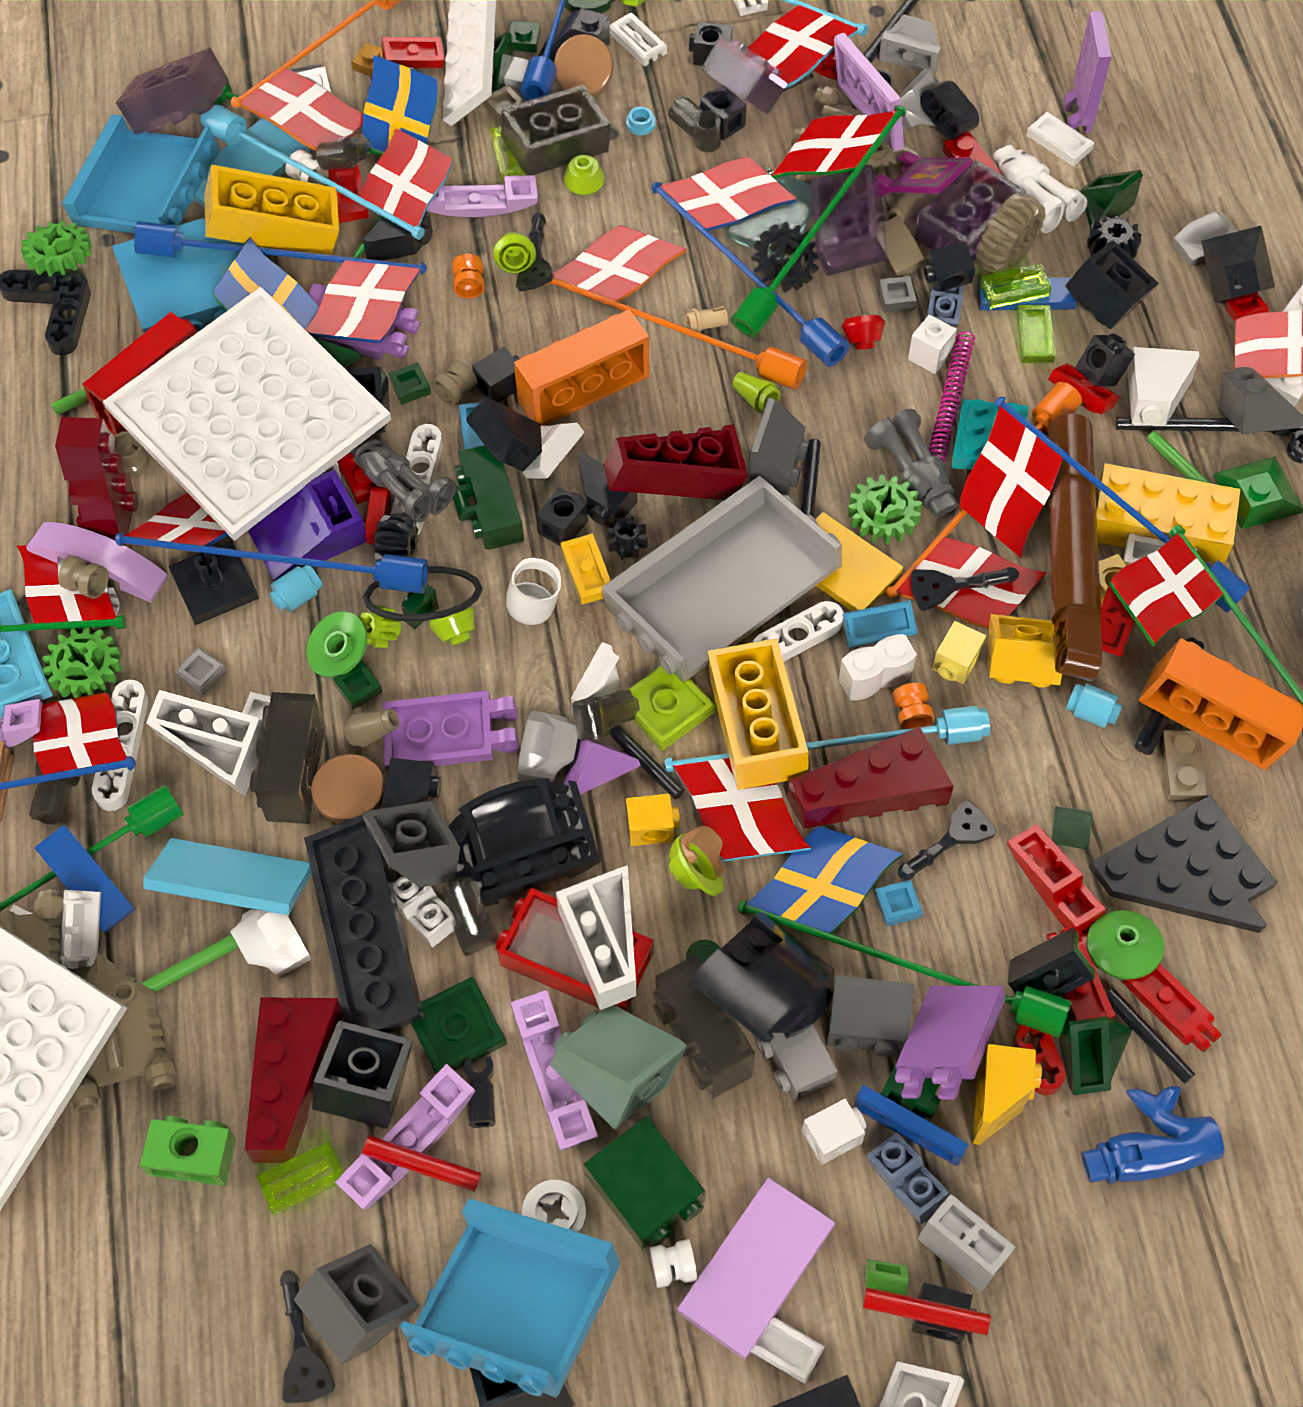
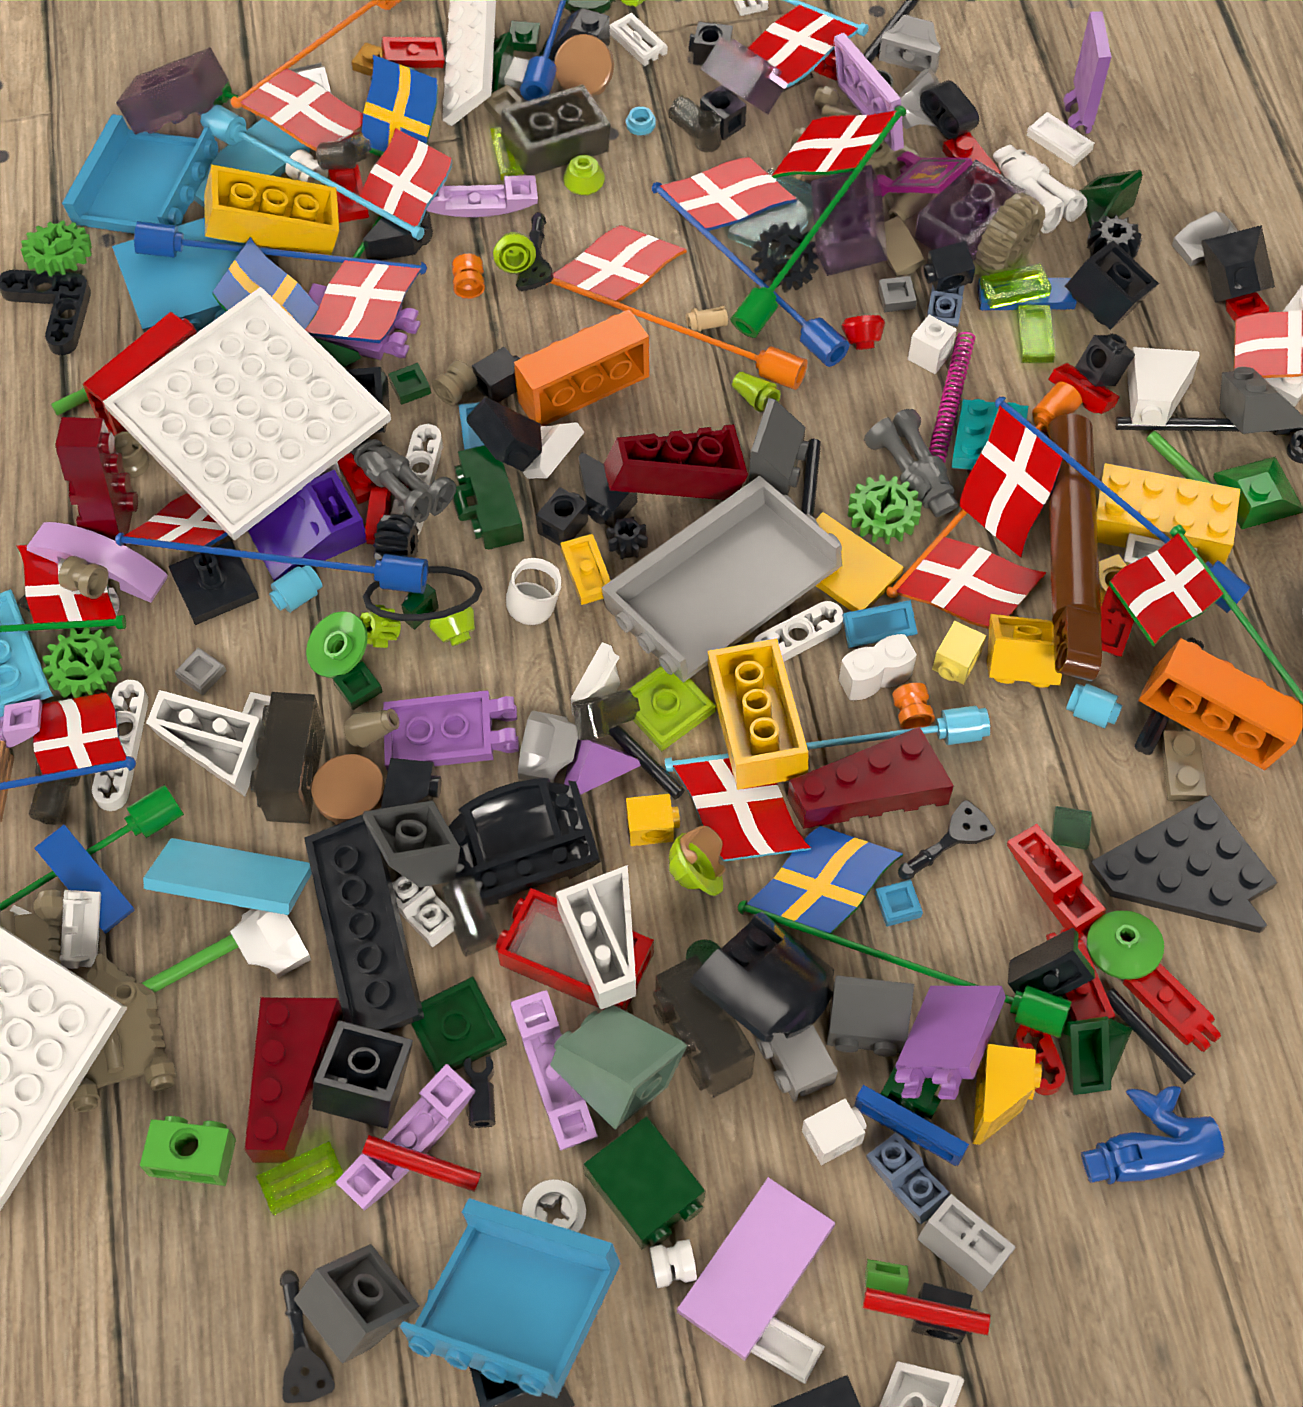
black piece [911,567,1019,611] -> none

